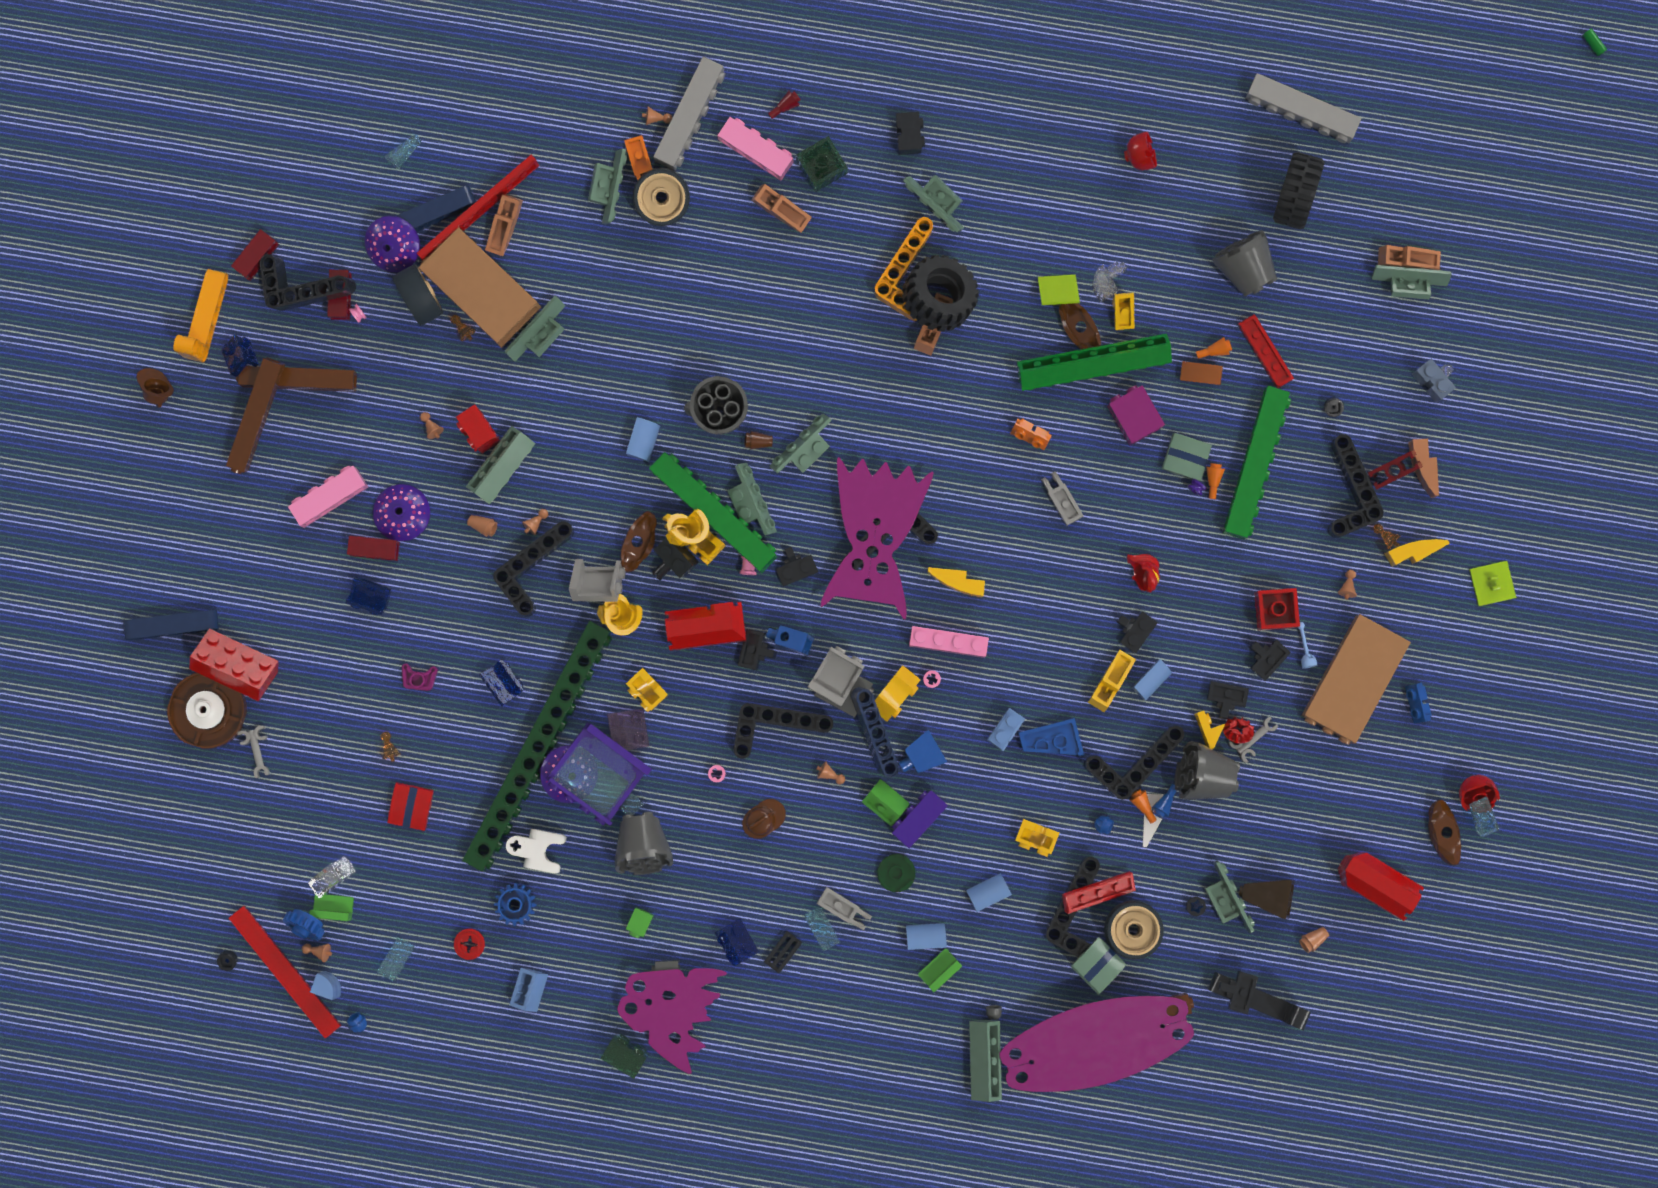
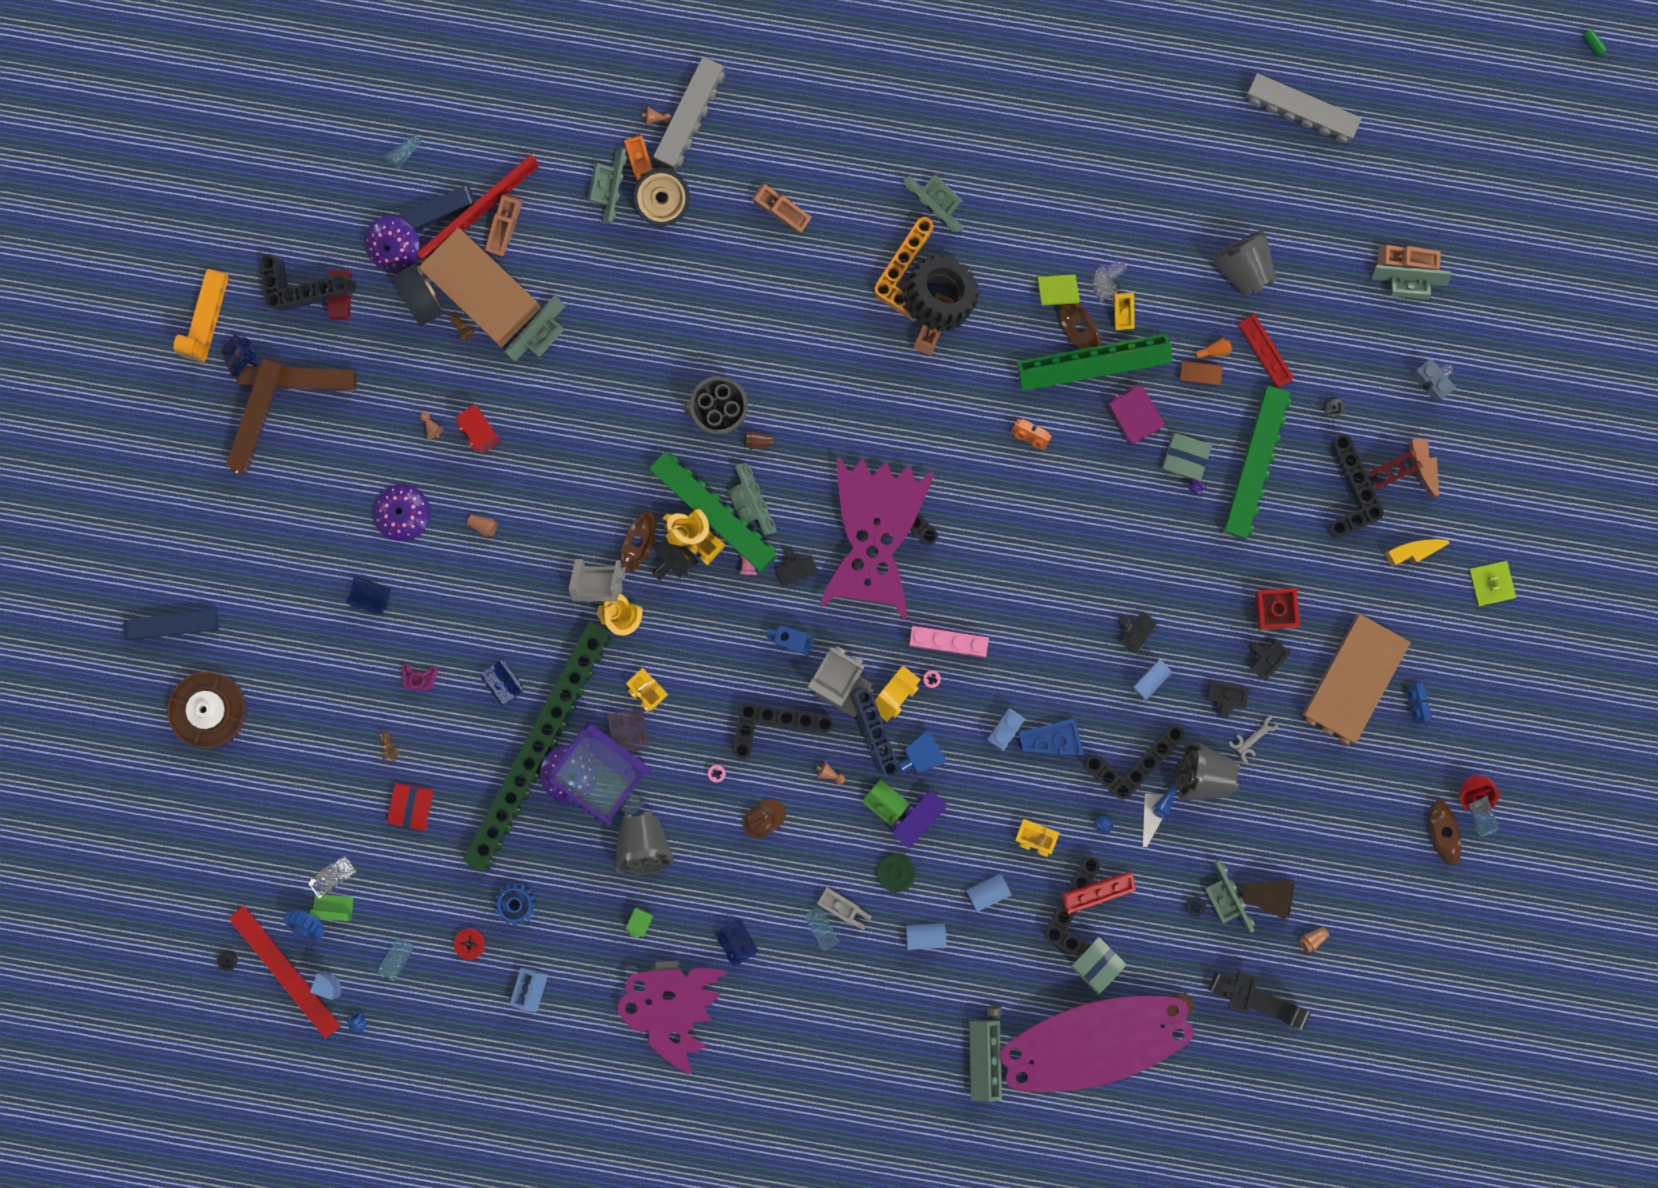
reddish brown piece [136,368,174,408] -> none
brick [189,628,279,702] -> none
dark red piece [231,229,279,281] -> none
light grey bar [238,726,270,778] -> none
bright pink brick [288,466,368,528] -> none
nougat piece [301,943,332,963] -> none
dark red piece [347,536,400,561] -> none
bright pink bush [349,304,367,323] -> none
sand green brick [466,426,536,505] -> none
black beam [493,521,574,617] -> none
white piece [506,829,567,873] -> none
nougat piece [522,509,548,535] -> none
clear green brick [600,1034,649,1079] -> none
medium blue brick [626,417,660,462] -> none
red brick [665,602,747,651] -> none
bright pink brick [717,117,793,181] -> none
black hinge [738,629,777,671] -> none
black tile [764,931,802,973] -> none
dark red cone [768,90,801,119] -> none
sand green bracket [769,414,831,473] -> none
clear green brick [796,136,848,192] -> none
black brick [896,112,925,155] -> none
bright green panel [918,948,962,993] -> none
yellow slope [927,567,985,597] -> none
light grey hinge [1041,472,1083,526] -> none
yellow slope [1088,650,1136,712] -> none
tan wheel [1104,900,1164,960] -> none
red cylinder [1124,131,1157,171] -> none
red hair [1127,554,1160,593] -> none
orange cone [1129,789,1157,824] -> none
yellow slope [1194,711,1225,749] -> none
orange cone [1206,463,1225,499] -> none
red gear [1223,716,1254,744] -> none
black tyre [1273,152,1325,229] -> none
light blue hinge [1297,622,1318,669] -> none
nougat piece [1338,570,1357,600] -> none
red brick [1338,852,1424,921] -> none
clear orange piece [1373,523,1401,549] -> none

